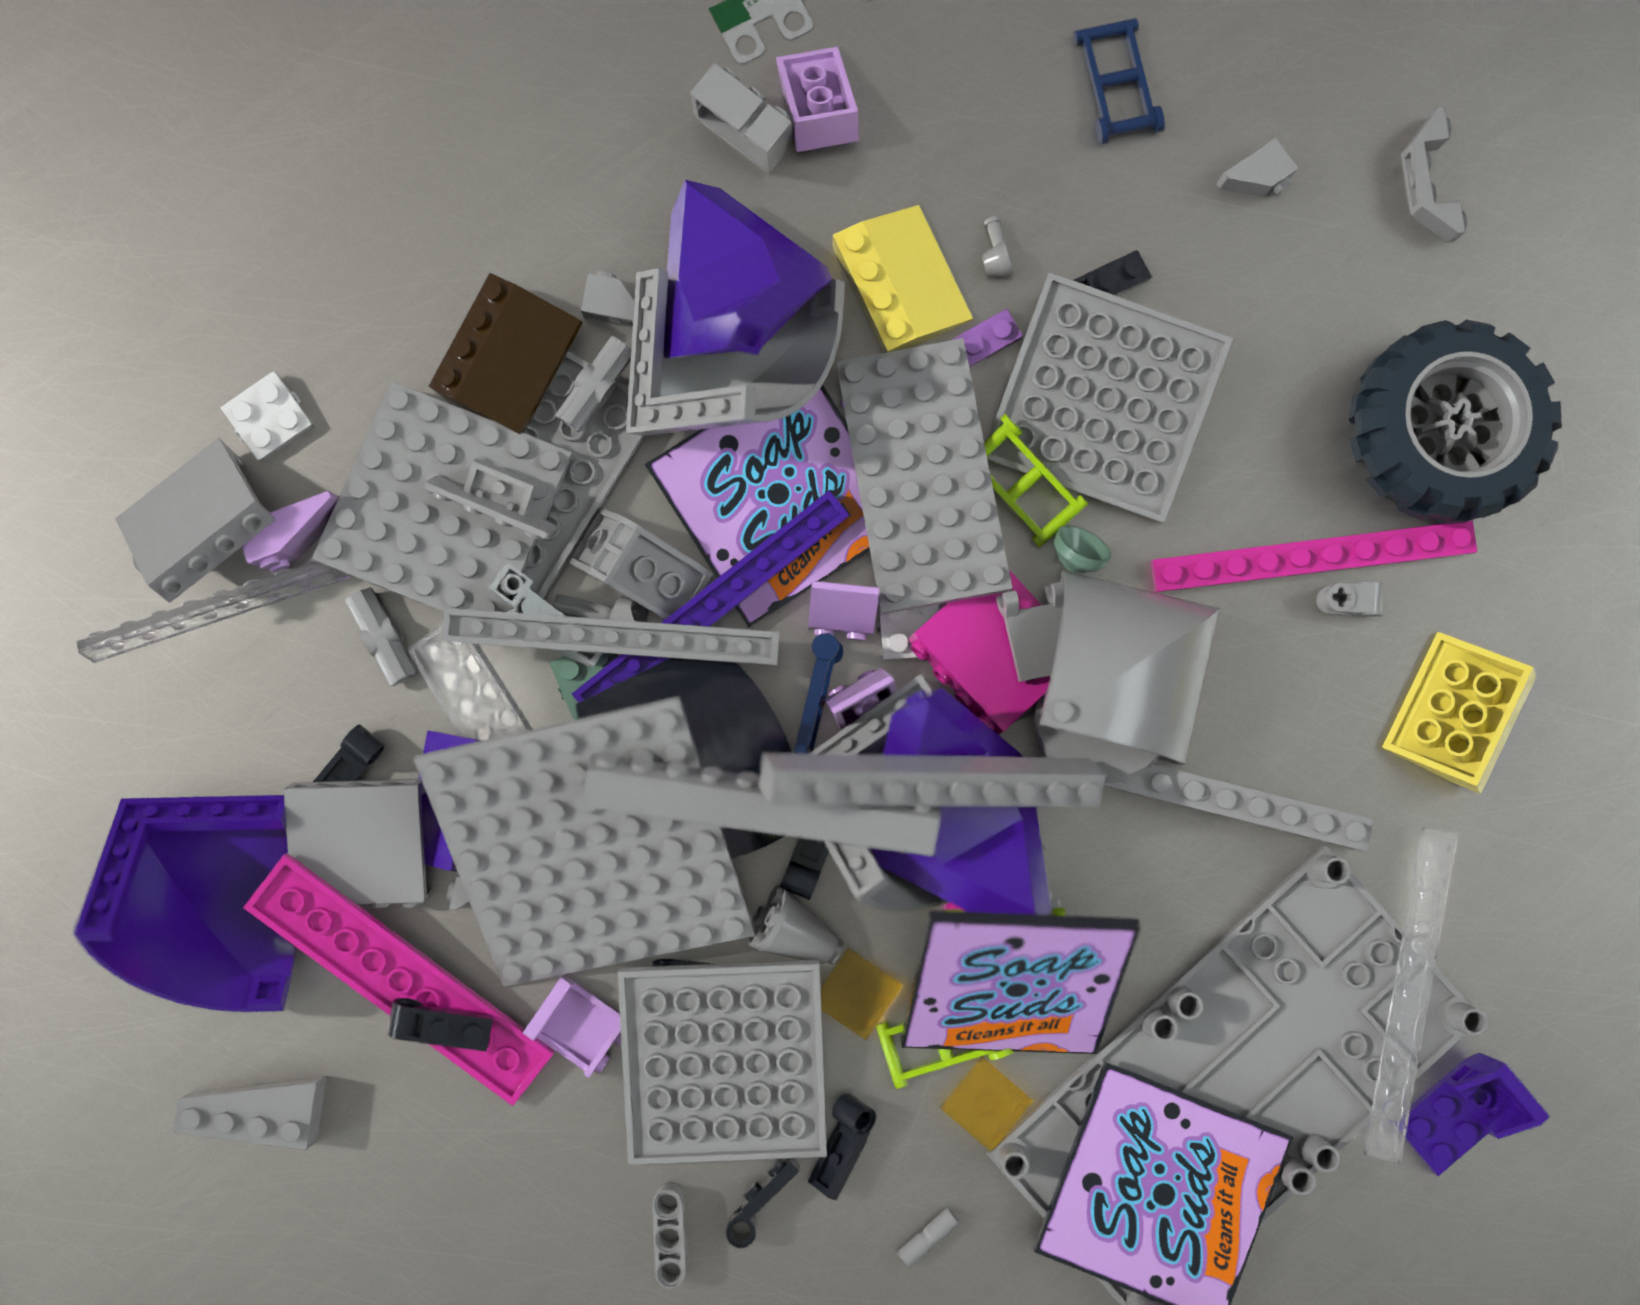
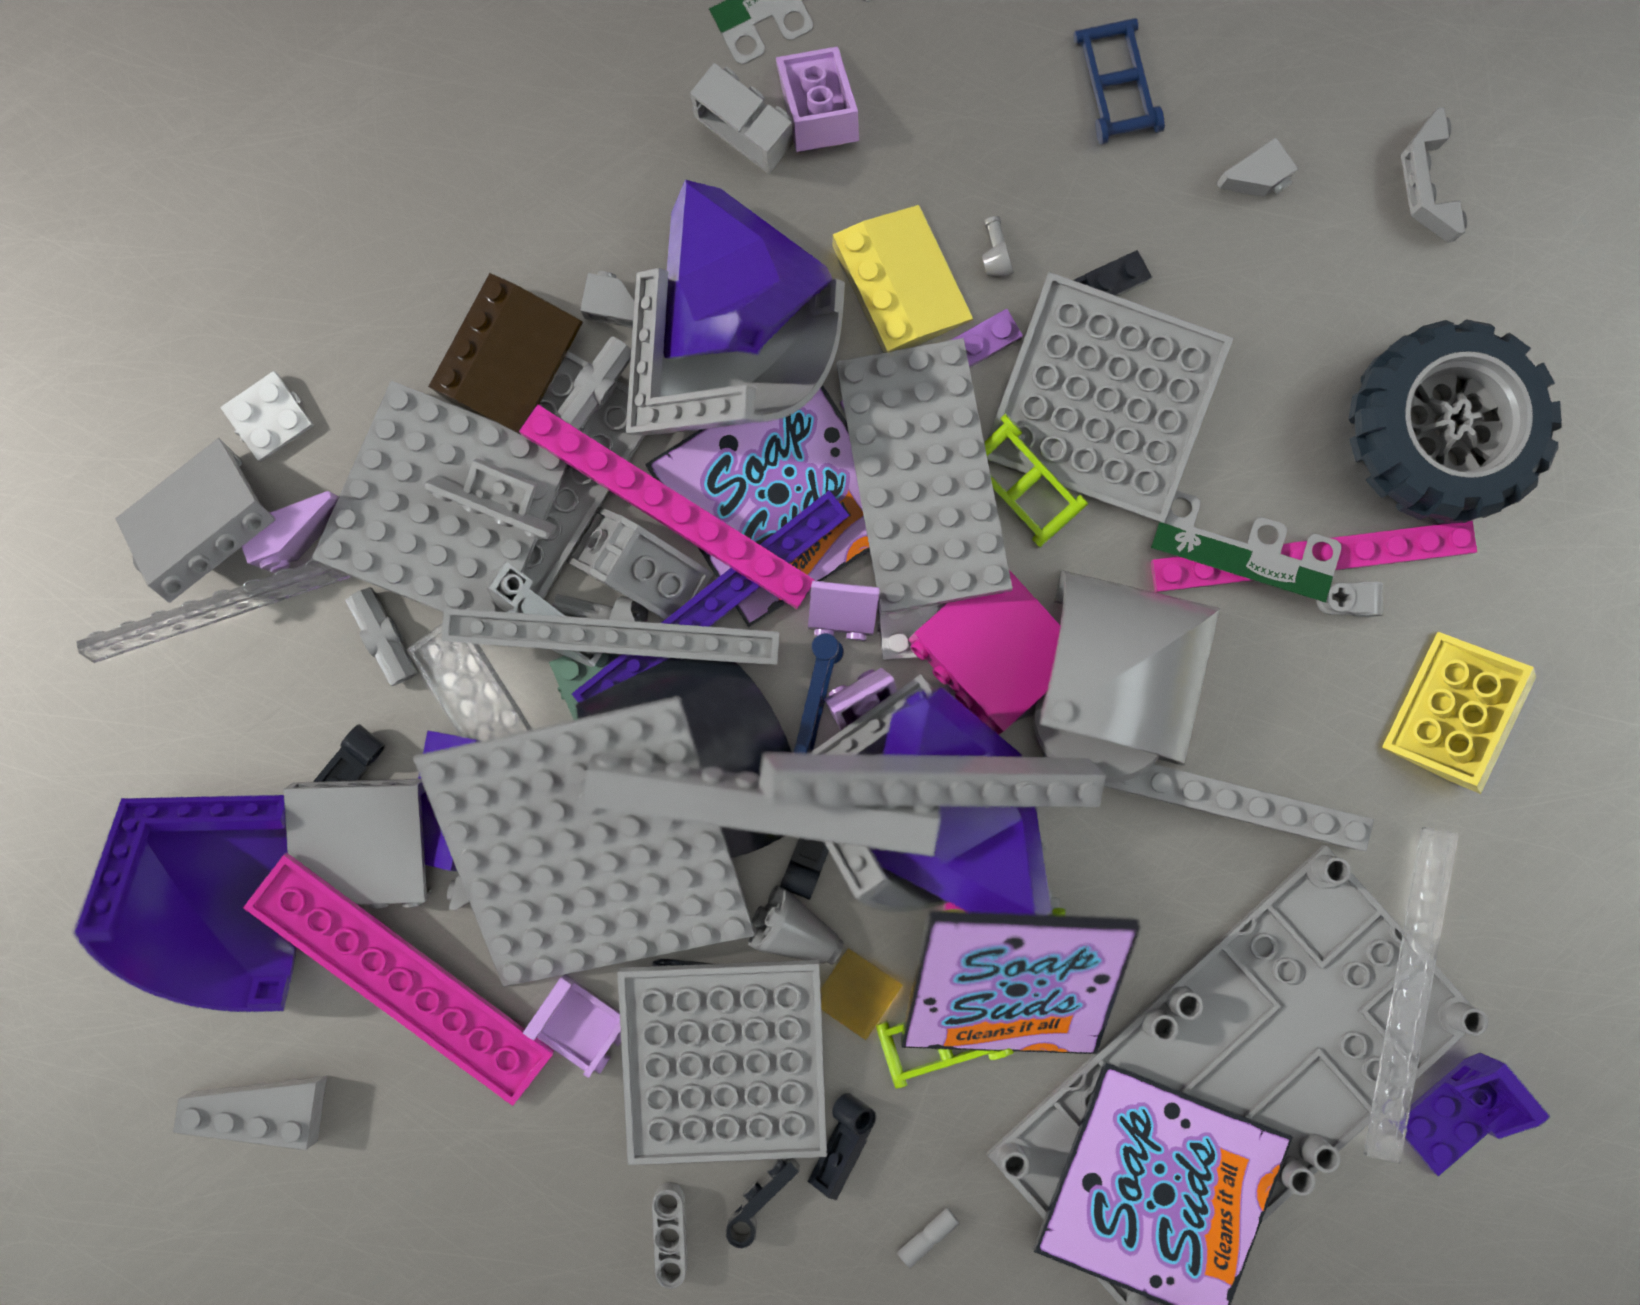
black plate [386,998,493,1051] -> none
clear yellow tile [940,1056,1033,1152] -> none
light grey flag [996,581,1064,682] -> none
sand green piece [1054,525,1111,574] -> none
none -> dark pink plate [520,405,815,609]
none -> piece [1151,491,1341,603]

